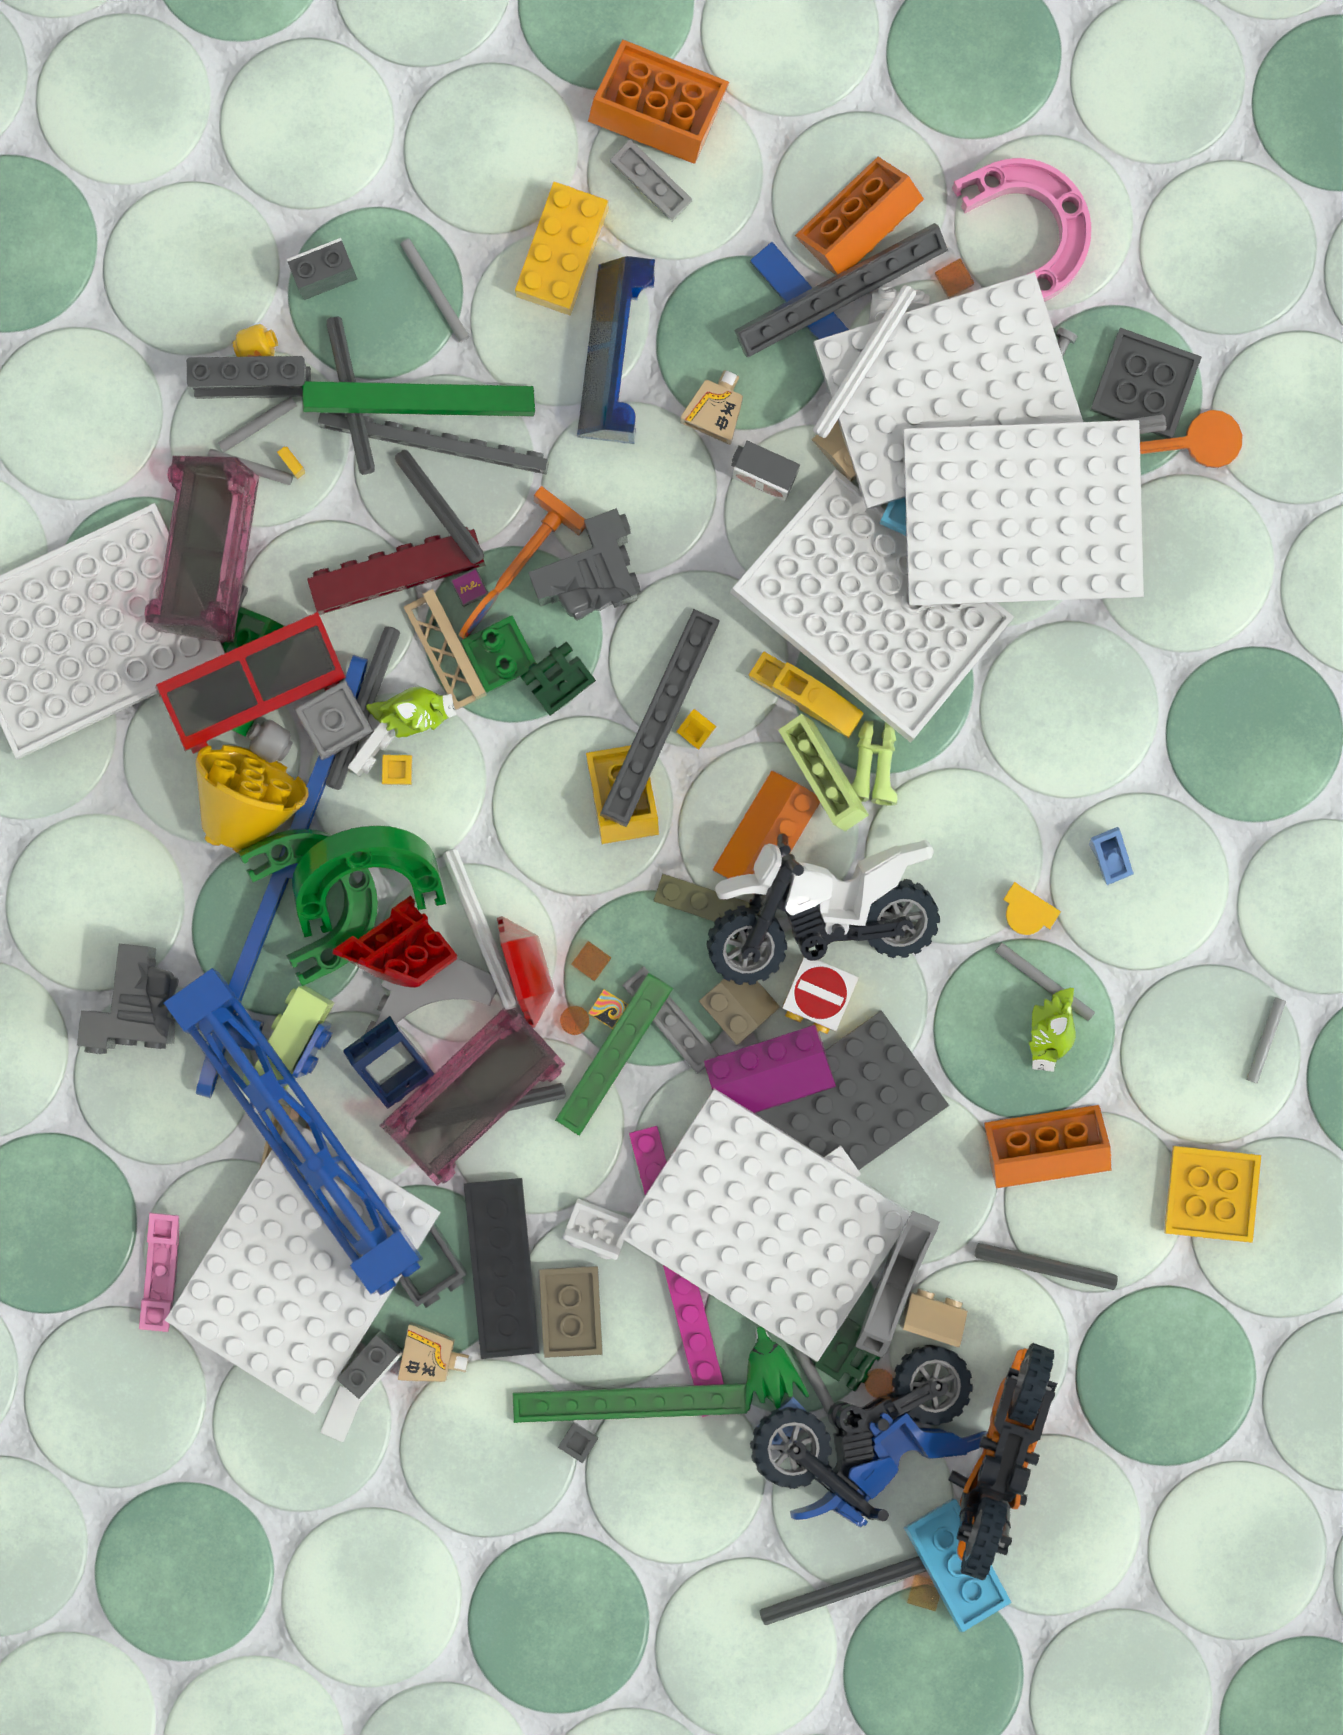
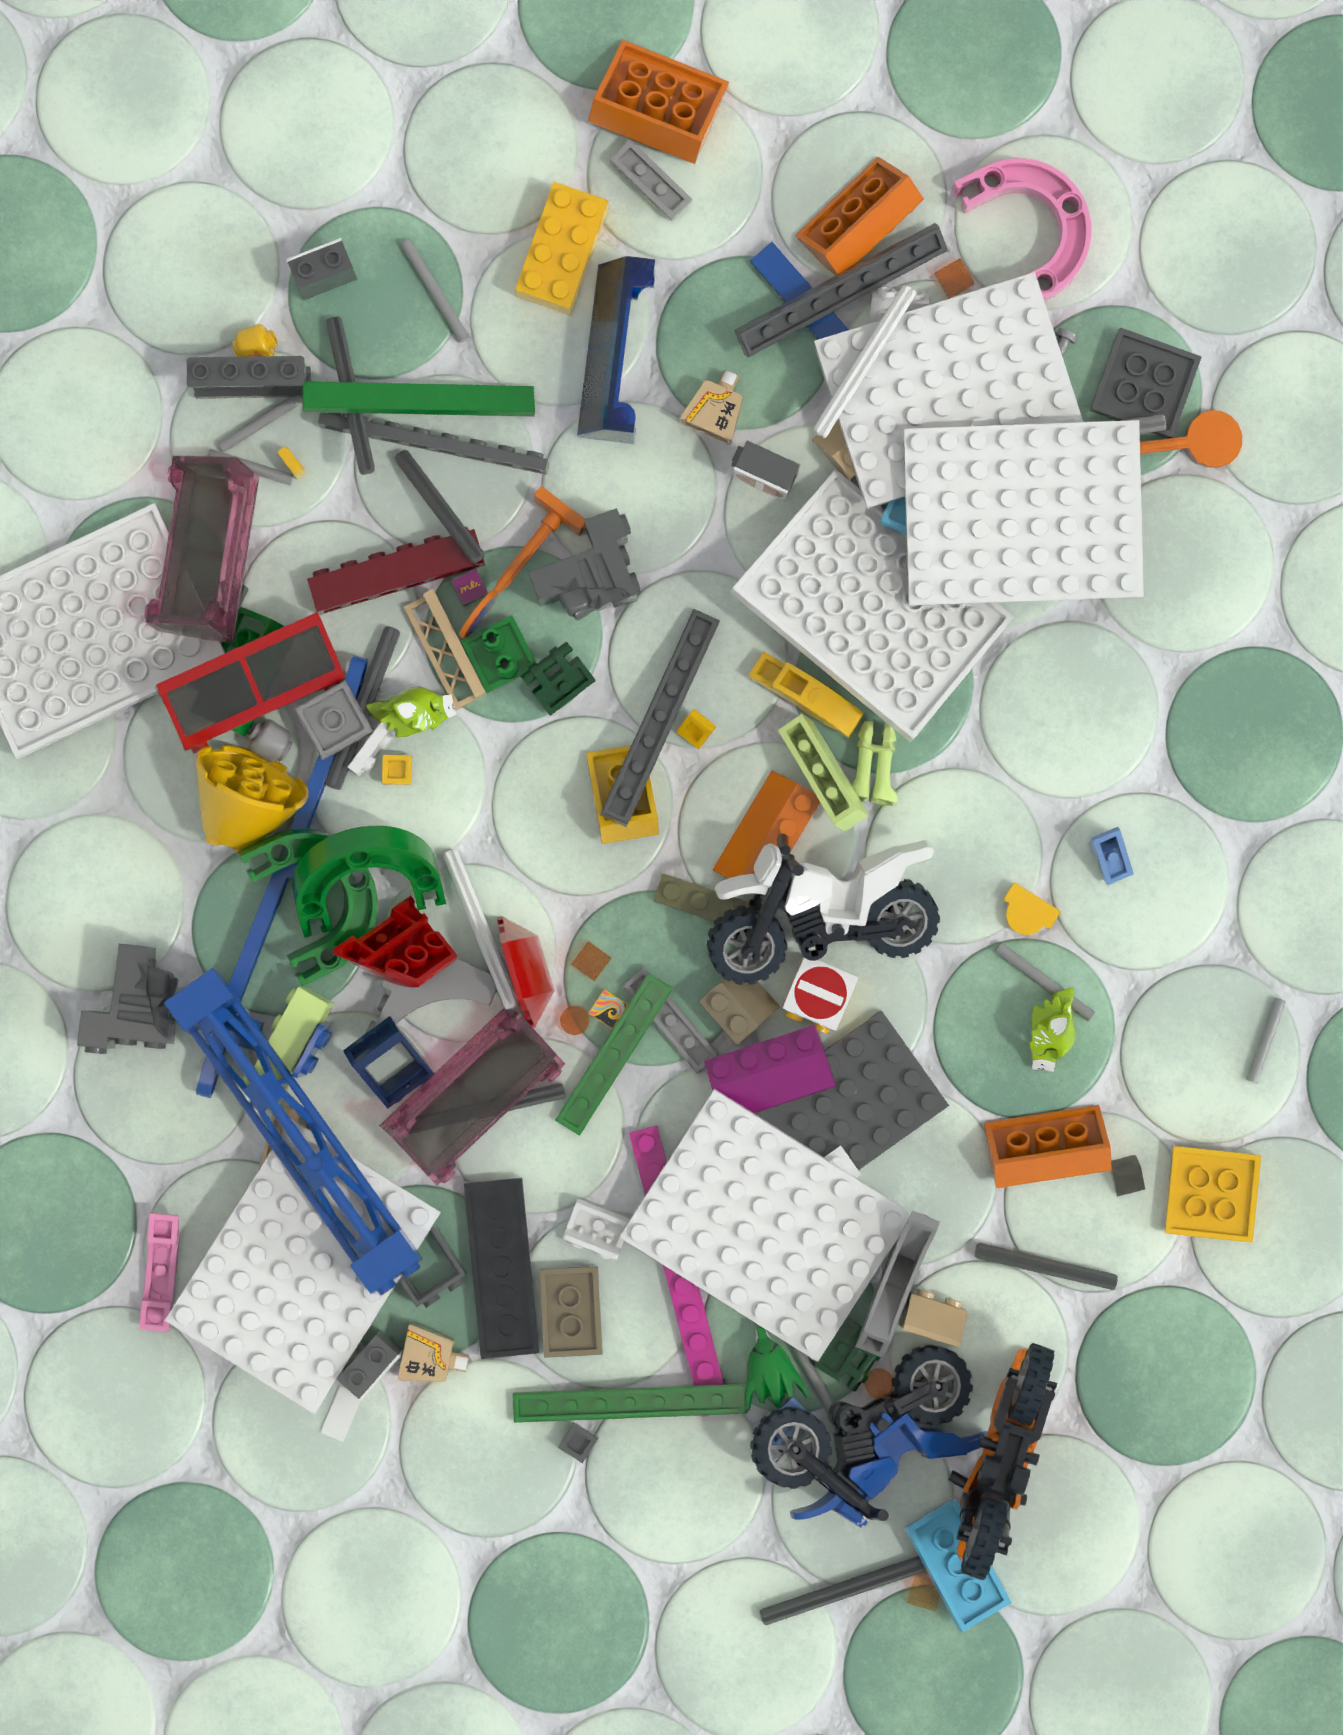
none -> clear smoke slope [1110,1155,1145,1197]

